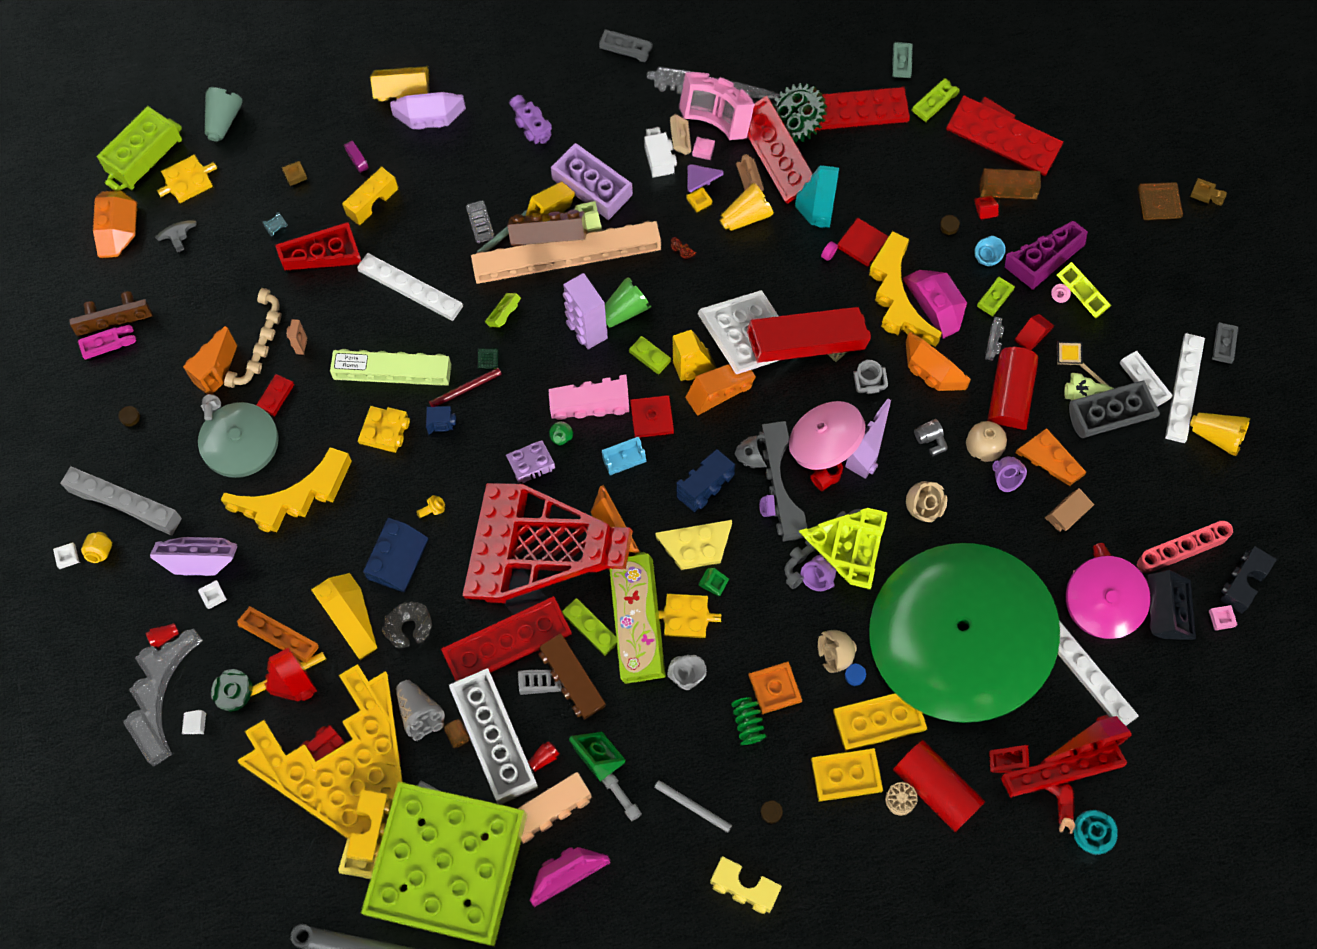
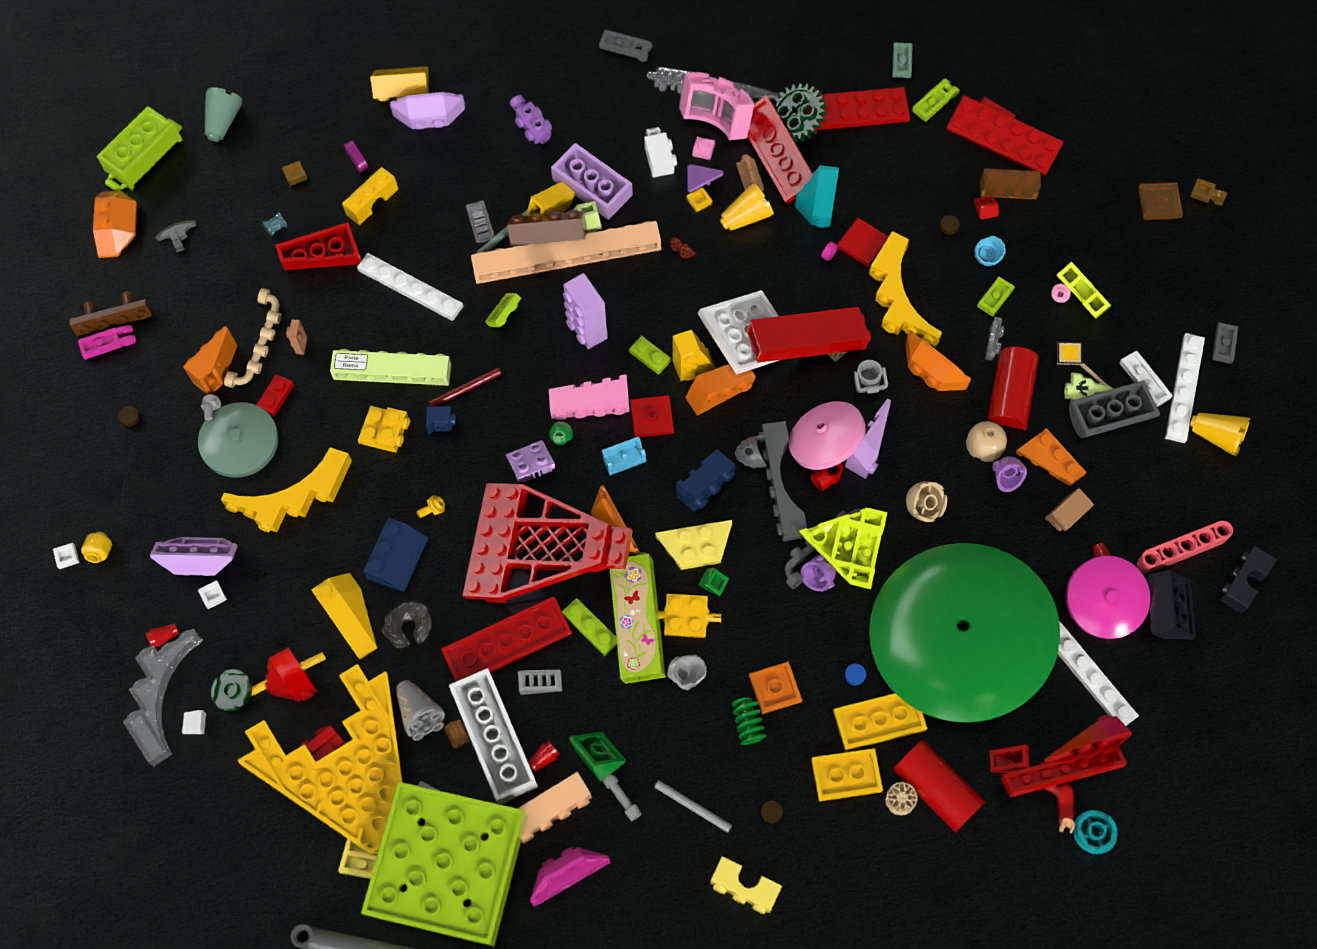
light grey arch [60,466,182,535] -> none
yellow plate [157,155,217,203] -> none
orange plate [237,606,318,663] -> none
yellow arch [346,789,391,862] -> none
clear green slope [478,348,499,368] -> none
reddish brown brick [539,634,606,720] -> none
bright green cone [605,277,651,328] -> none
tan plate [670,115,691,155] -> none
medium lavender tile [760,495,775,517] -> none
tan cylinder [818,630,856,673] -> none
dark pink wedge [903,270,967,339] -> none
flat silver piece [914,419,947,456] -> none
magenta wedge [1005,221,1088,289] -> none
red slope [1014,314,1054,350] -> none
bright pink plate [1209,605,1237,630] -> none

